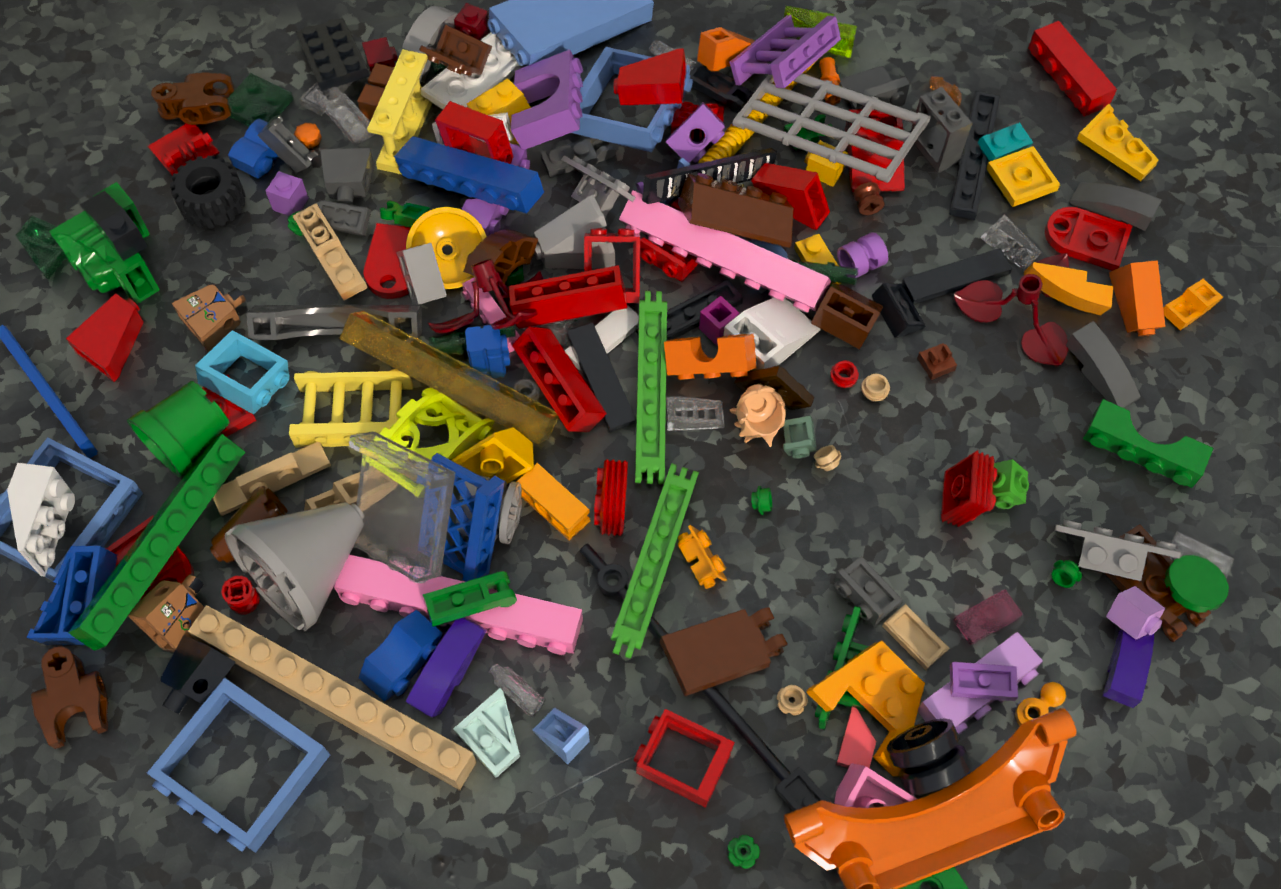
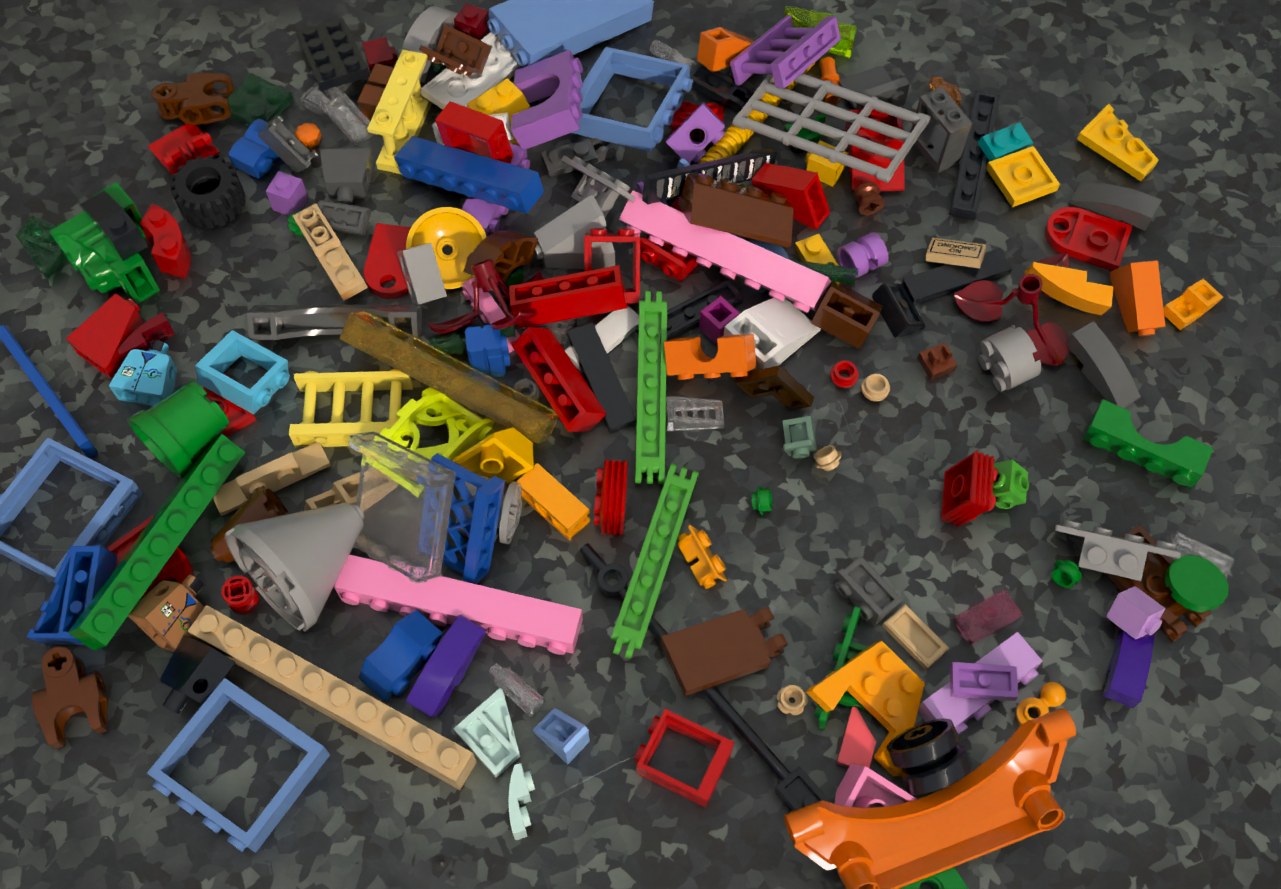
white slope [7,463,75,577] -> none
medium nougat torso [172,285,246,352] -> none
green plate [380,201,430,227] -> none
green plate [423,571,517,627] -> none
red slope [614,48,687,105] -> none
green plate [727,835,760,869] -> none
light nougat hair [730,384,786,447] -> none
clear slope [981,215,1042,270] -> none
red brick [1028,21,1117,117] -> none
none -> medium azure torso [109,340,177,406]
none -> dark red slope [117,312,175,361]
none -> red brick [139,204,191,279]
none -> light aqua slope [508,763,535,841]
none -> tan tile [926,238,986,268]
none -> light grey brick [978,325,1041,392]

